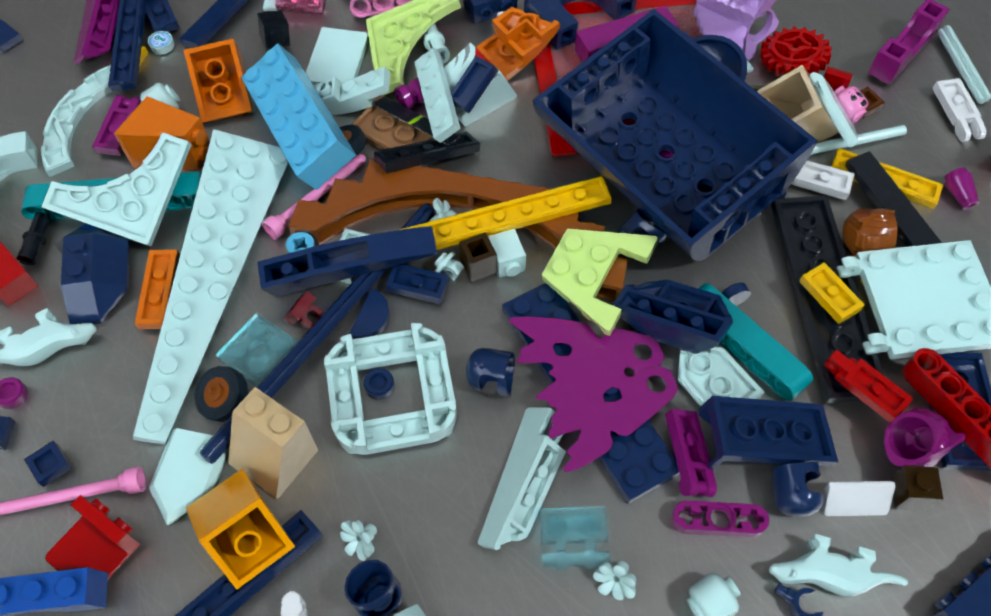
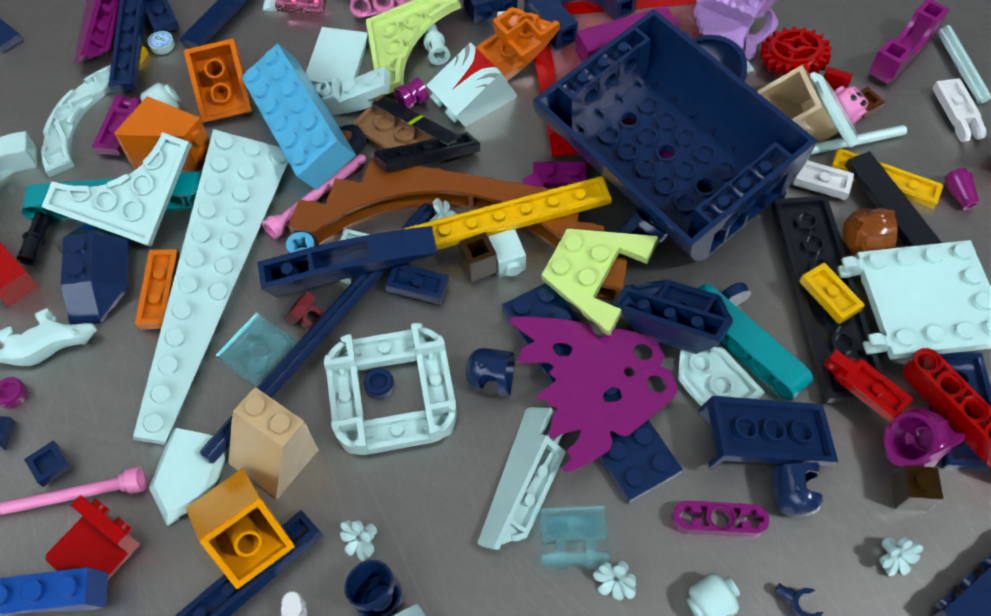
black wheel [194,366,248,422] -> none
black brick [257,10,290,49] -> none
dark blue tile [349,288,390,339] -> none
light aqua plate [414,48,461,143] -> none
light aqua plate [434,251,464,281] -> none
dark blue tile [451,56,499,114] -> none
magenta plate [665,409,717,497] -> none
light aqua animal [769,534,908,596] -> none
white slope [820,481,895,516] -> none
none -> magenta hinge [522,162,586,189]
none -> light aqua plant [880,537,923,576]

